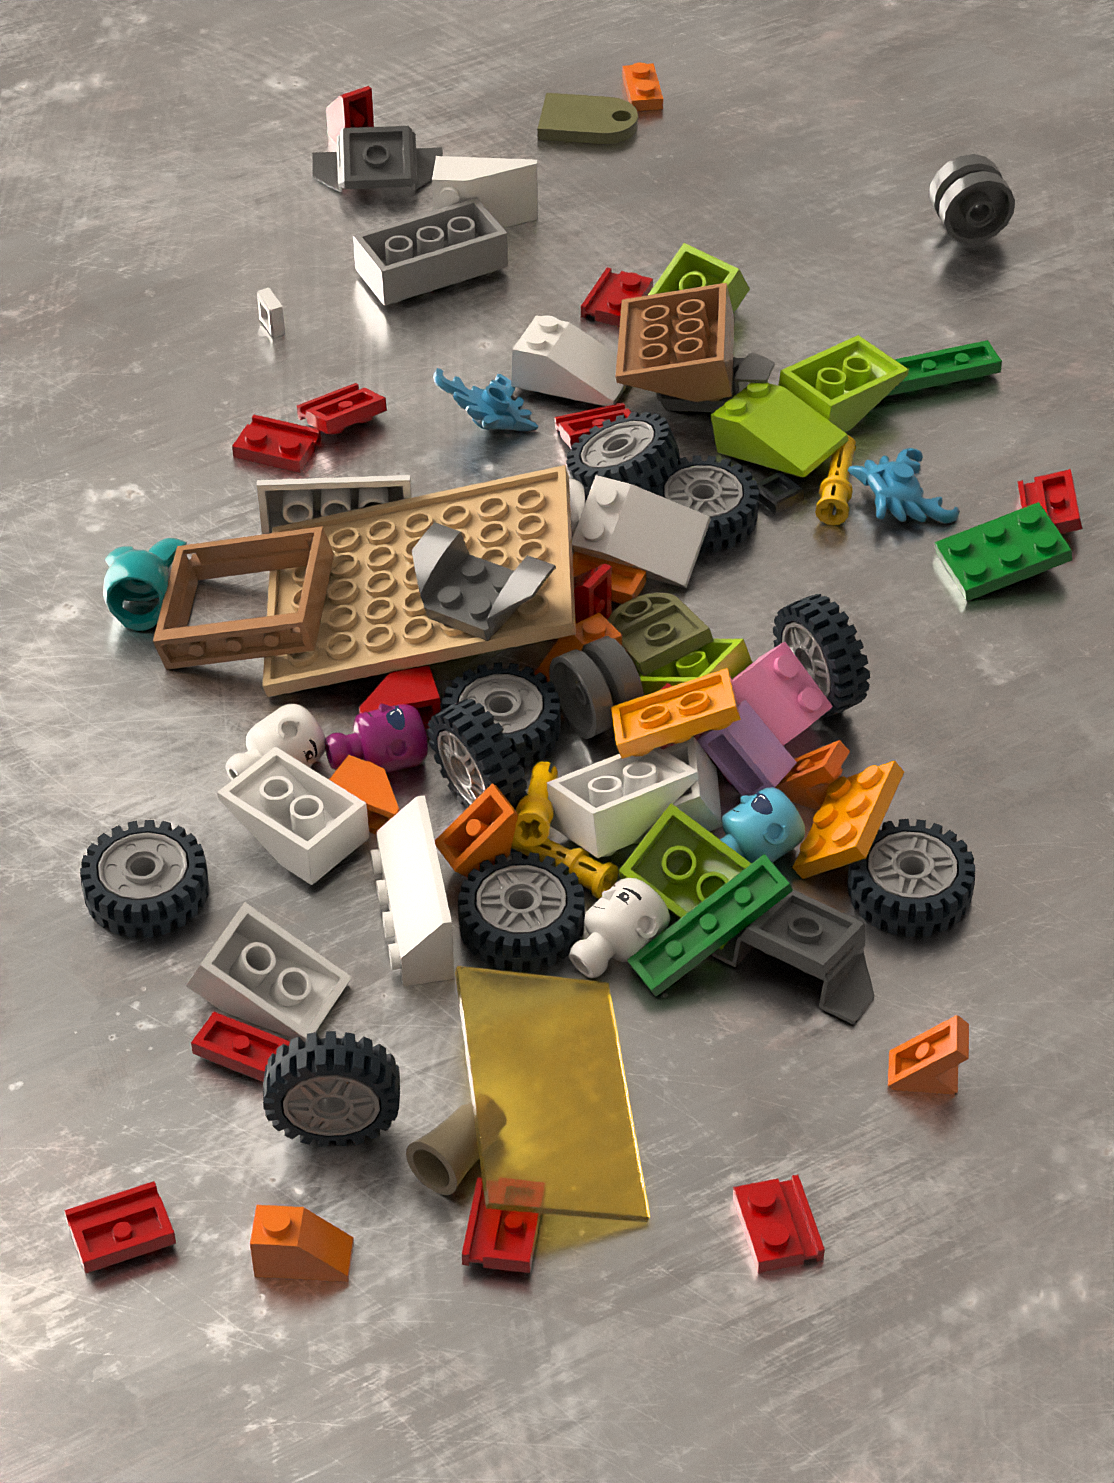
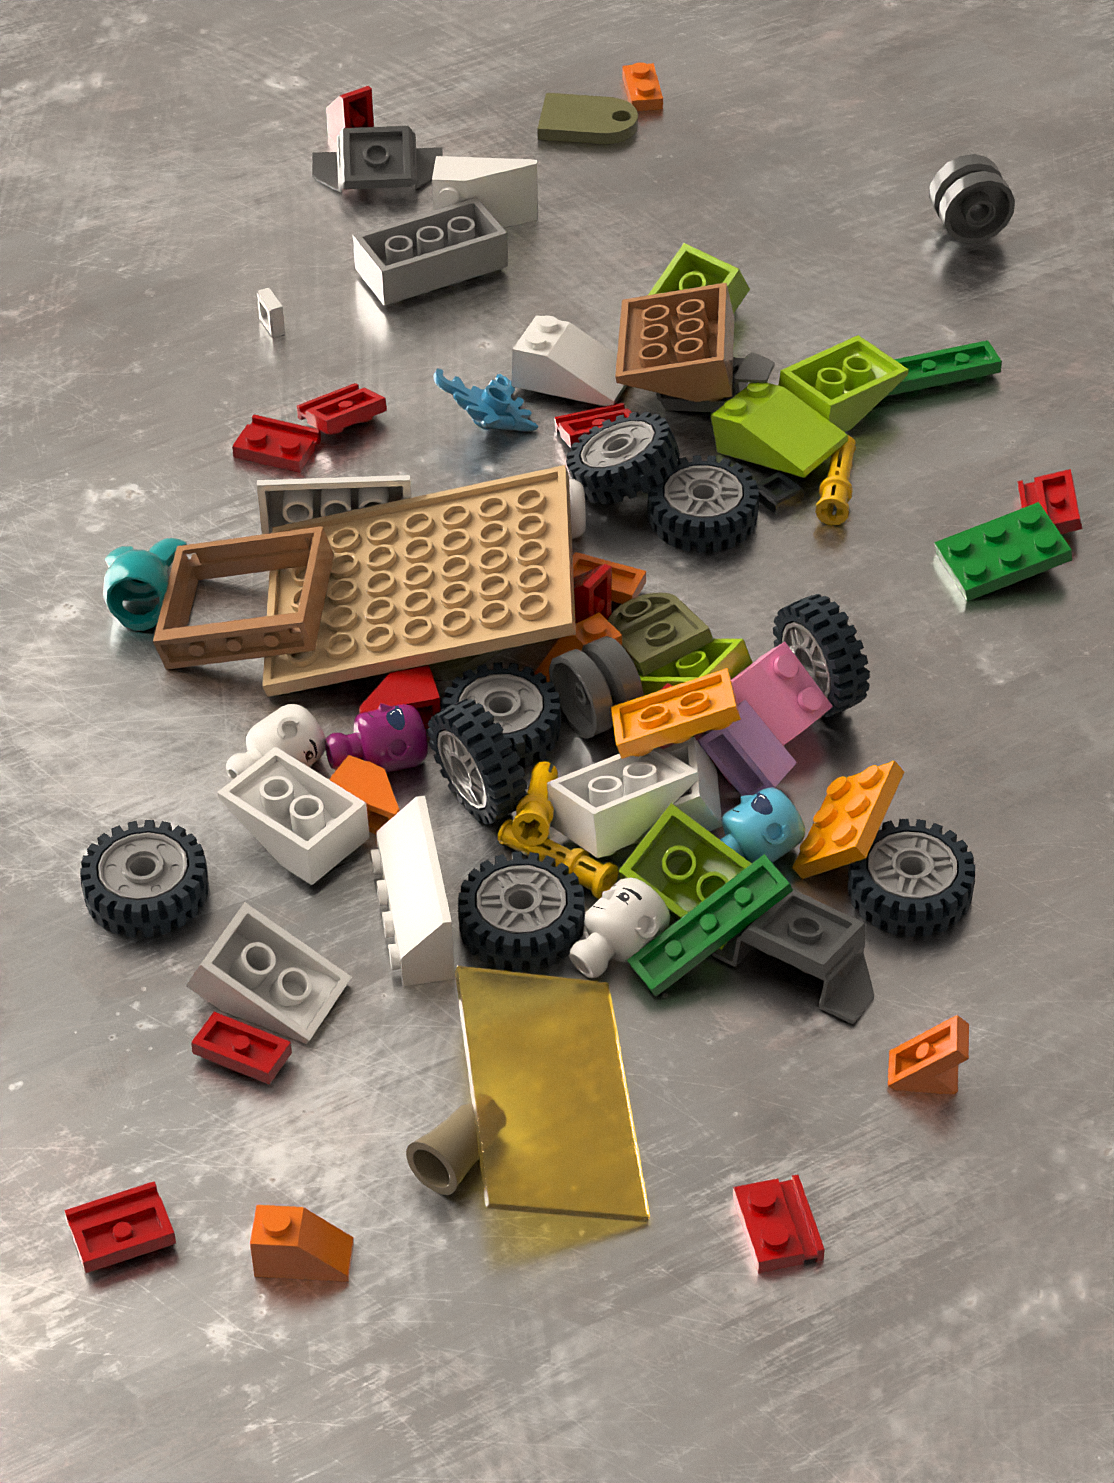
black wheel [263,1031,400,1147] -> none
dark grey piece [412,522,556,641] -> none
orange slope [434,783,518,878] -> none
red plate [462,1177,544,1273] -> none
white slope [572,475,711,588] -> none
red plate [581,267,653,327] -> none
orange slope [775,740,850,811] -> none
dark azure animal [847,448,960,523] -> none

